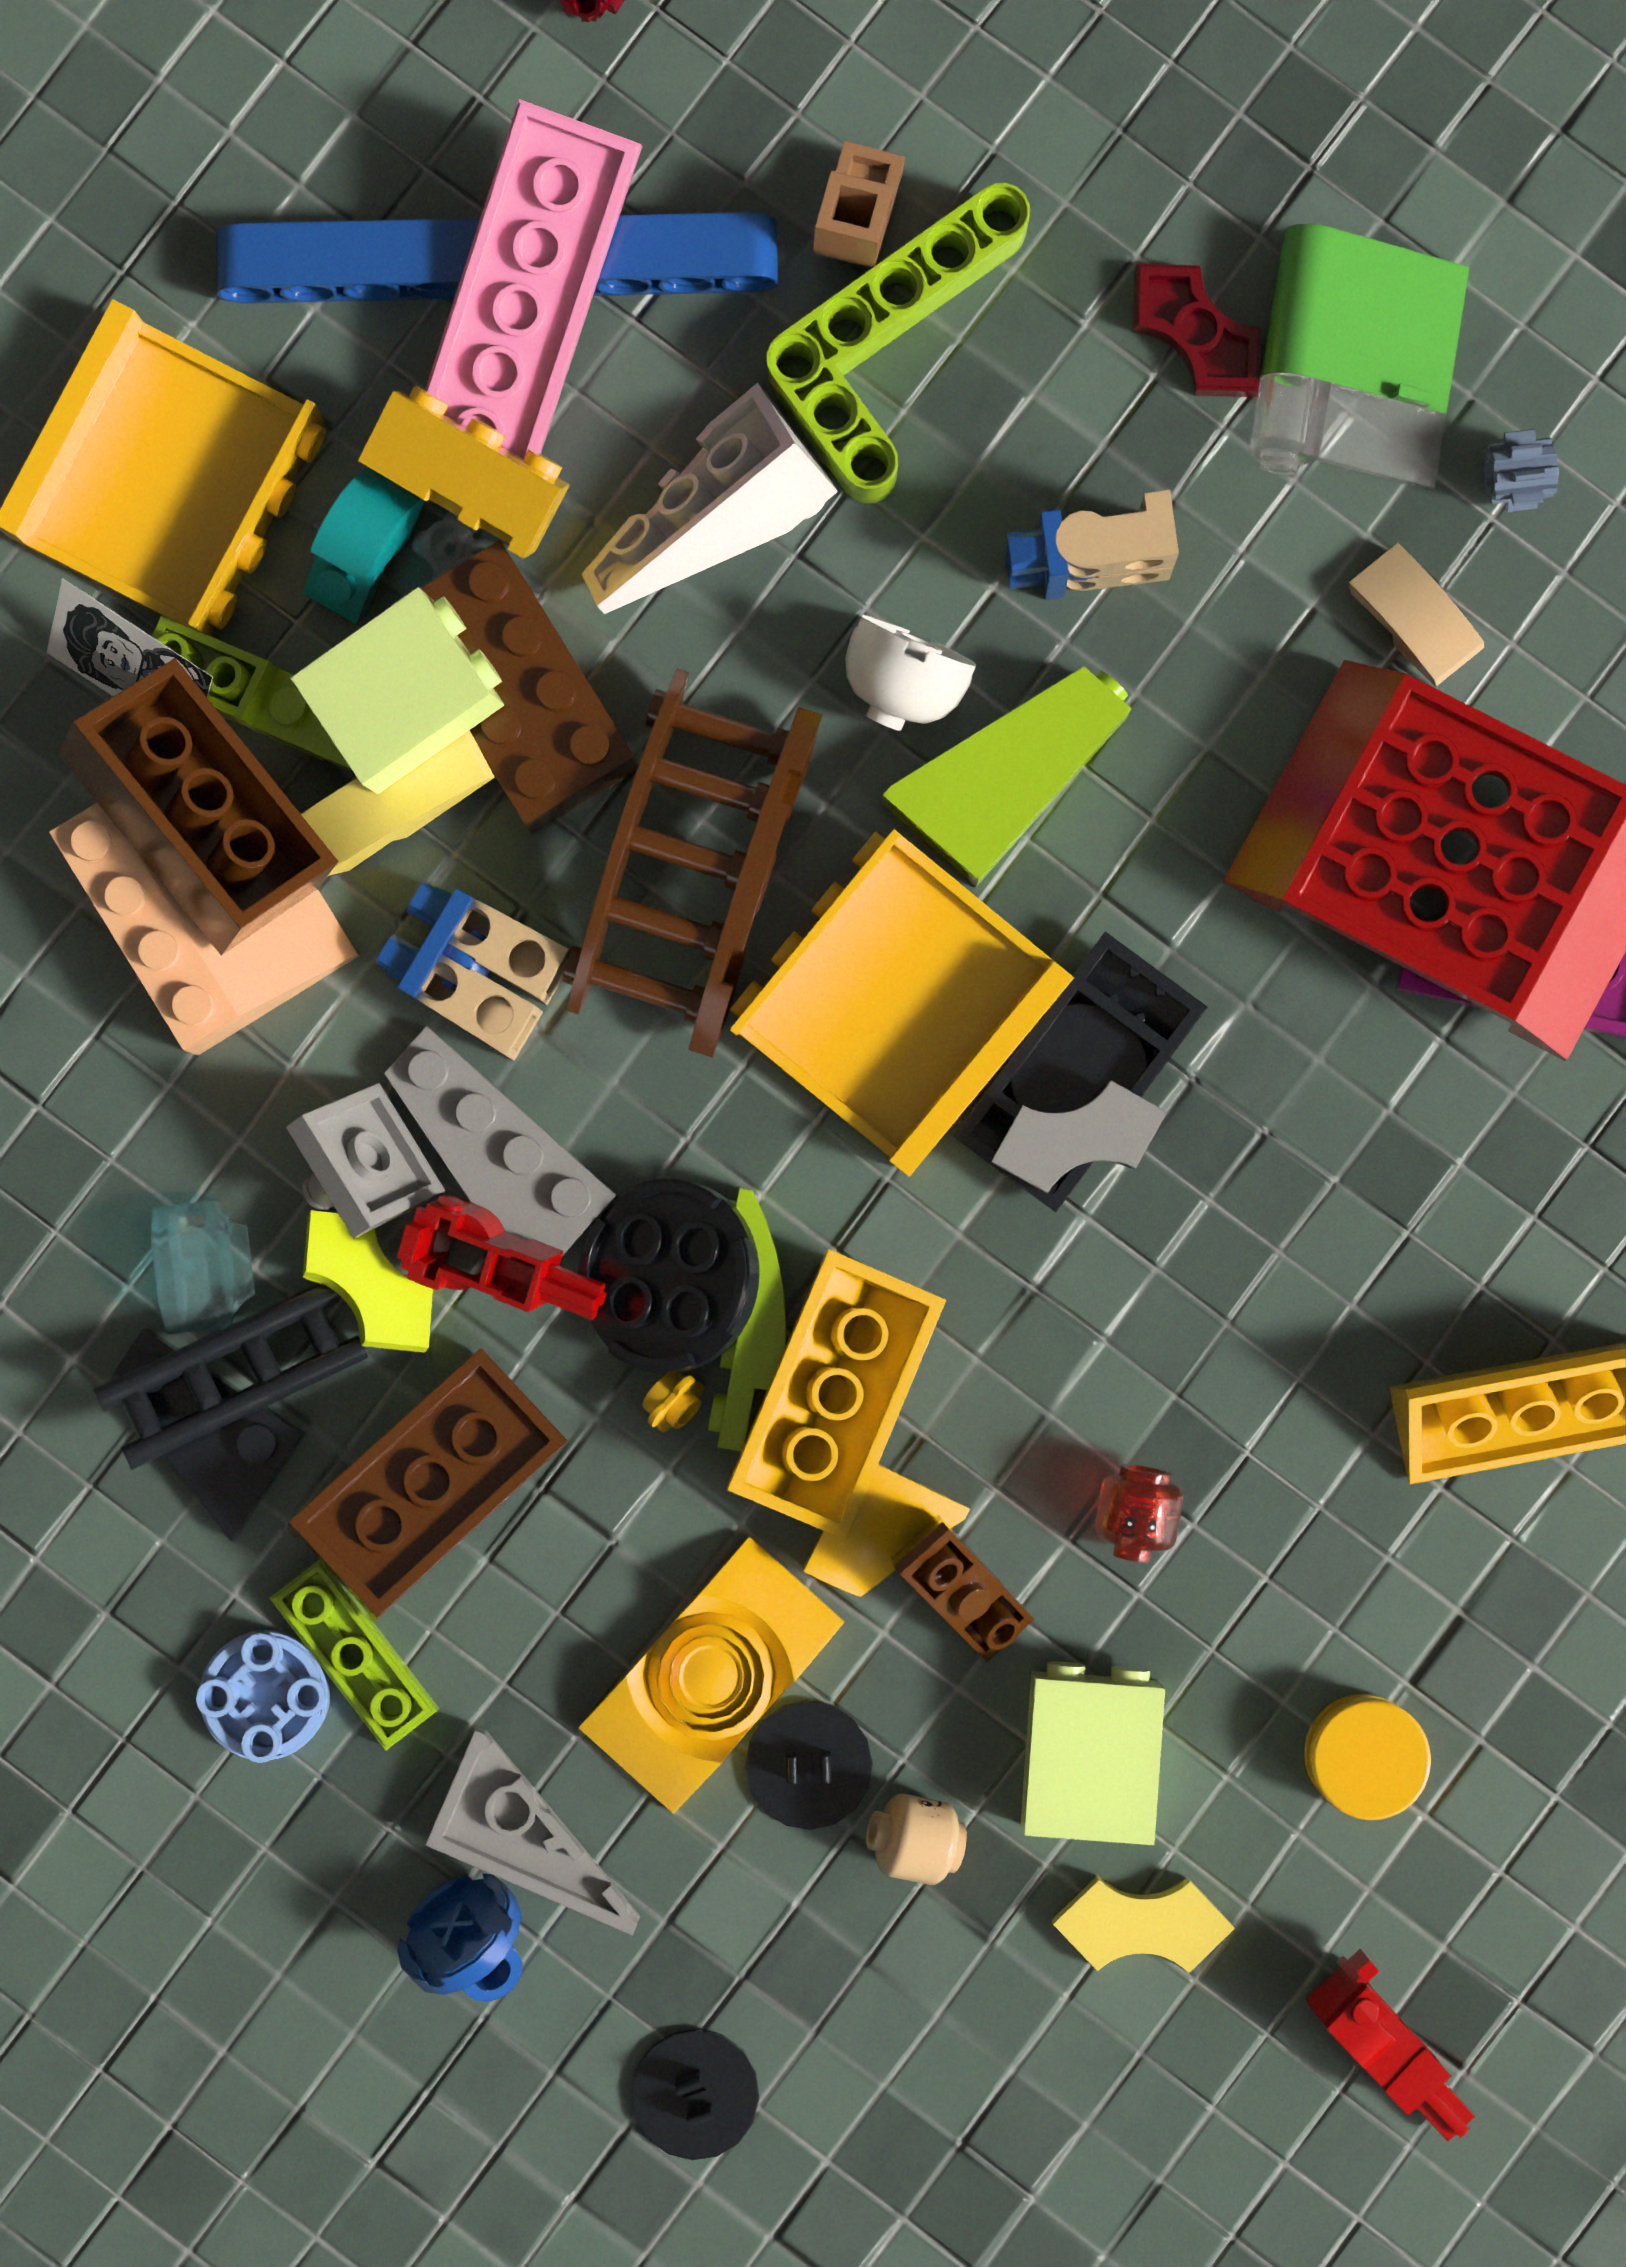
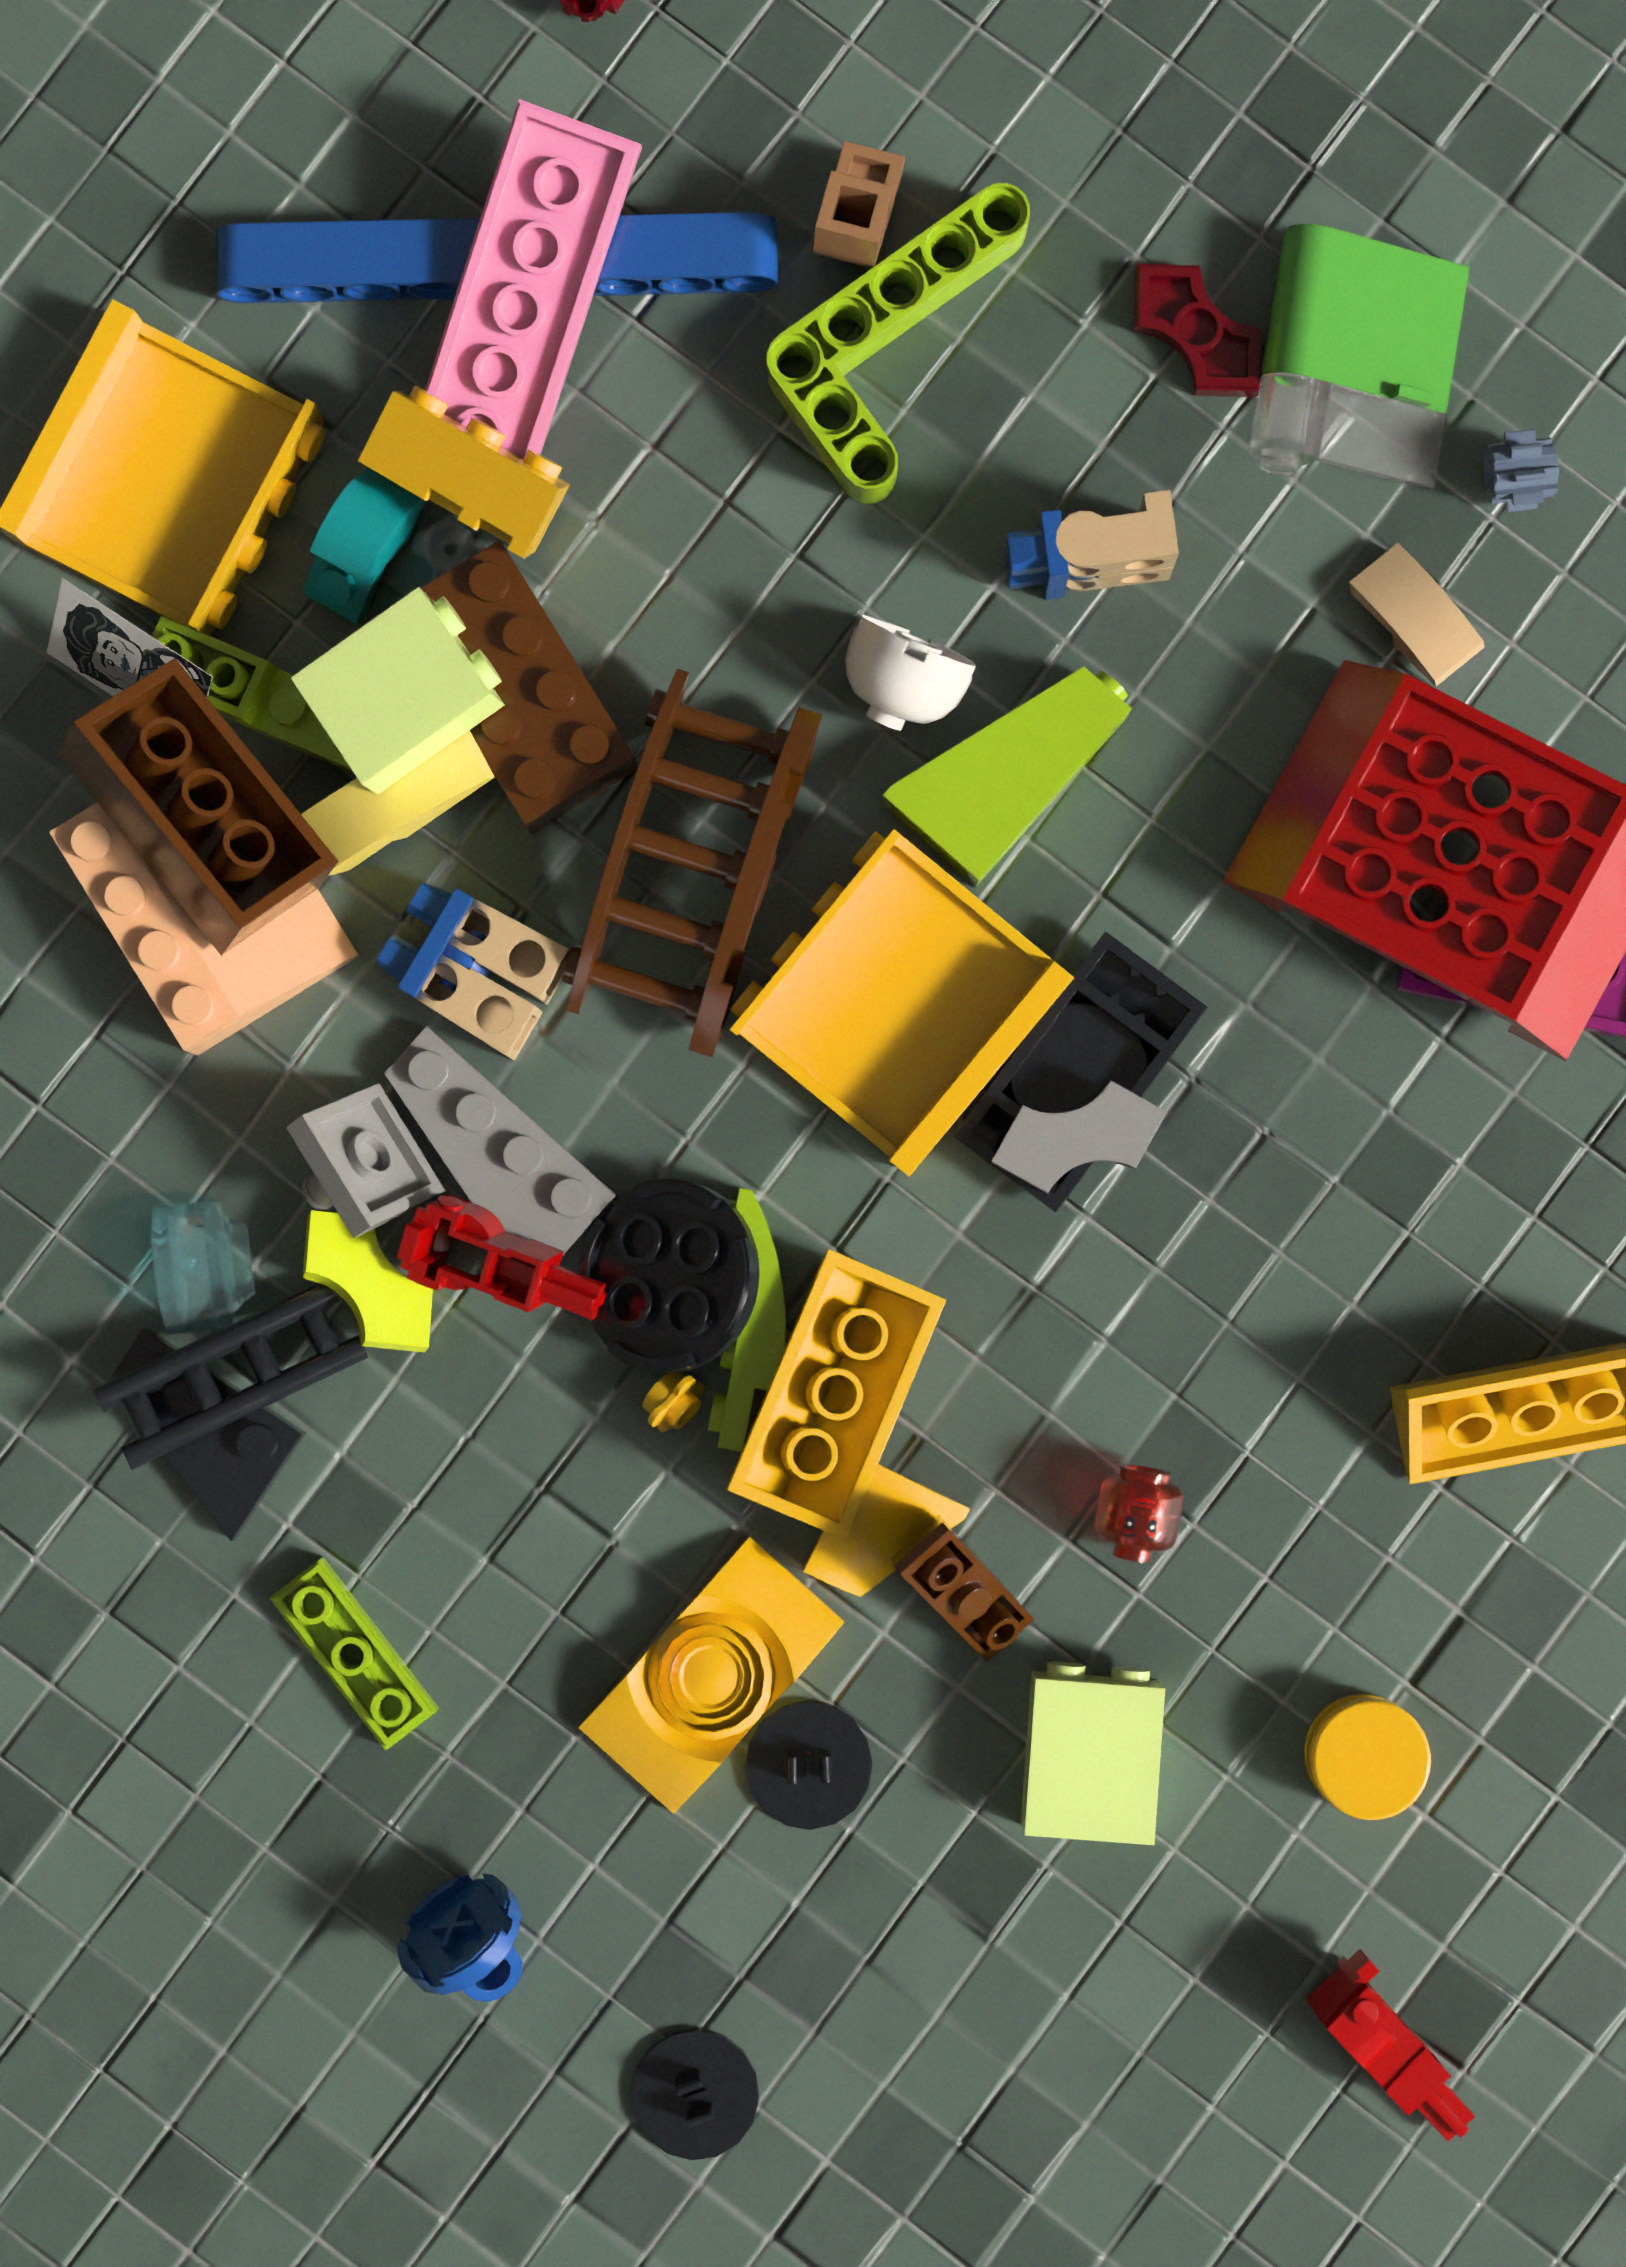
light blue tile [196,1629,330,1763] -> none
reddish brown plate [286,1348,568,1624] -> none
light grey wing [426,1727,640,1936] -> none
white wedge [582,383,838,614] -> none
tan head [866,1793,967,1885] -> none
light yellow tile [1052,1875,1235,1973] -> none

